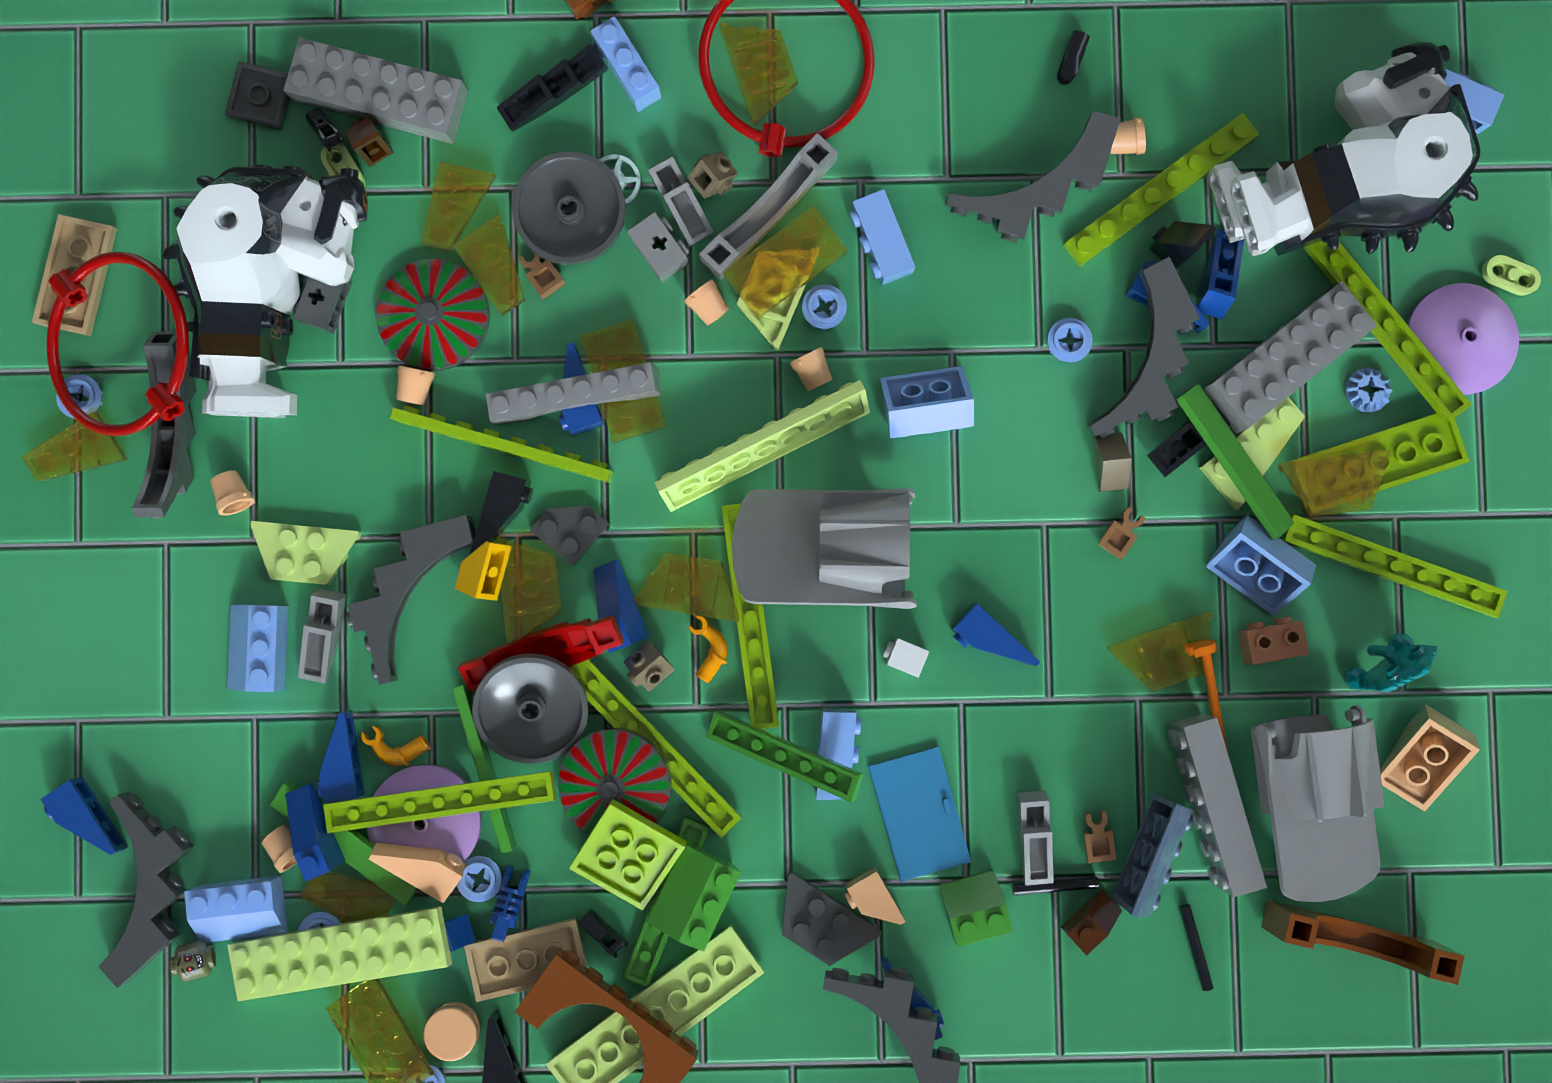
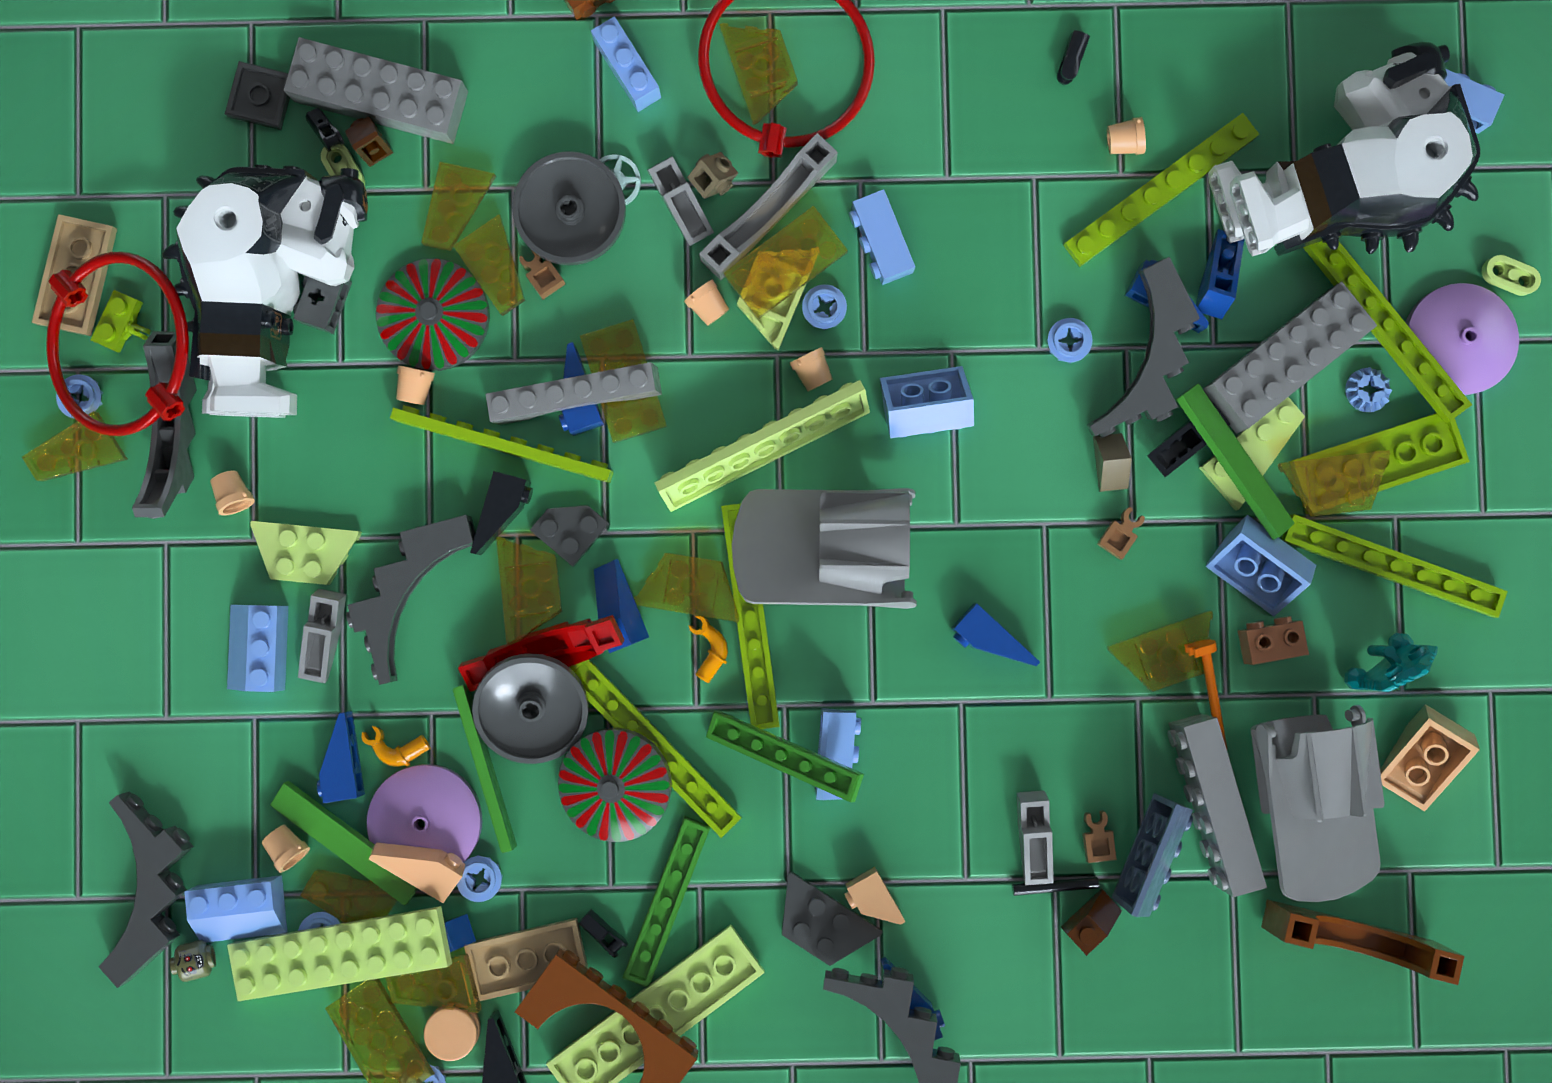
blue slope [41,777,128,855] -> none
blue slope [285,783,345,881] -> none
lime plate [323,770,556,833] -> none
yellow slope [454,541,512,601] -> none
blue hinge [490,865,531,942] -> none
black slope [497,44,609,132] -> none
lime plate [569,799,687,910] -> none
dark tan brick [623,640,675,692] -> none
light grey brick [627,212,689,283] -> none
bright green slope [646,844,741,952] -> none
dark azure container [868,746,971,882] -> none
white brick [883,638,929,678] -> none
bright green slope [939,870,1013,947] -> none
dark grey arch [946,111,1121,243] -> none
black slope [1149,221,1217,269] -> none
black bar [1179,904,1214,991] -> none
none -> lime plate [90,290,150,353]
none -> clear yellow wing [386,953,482,1013]

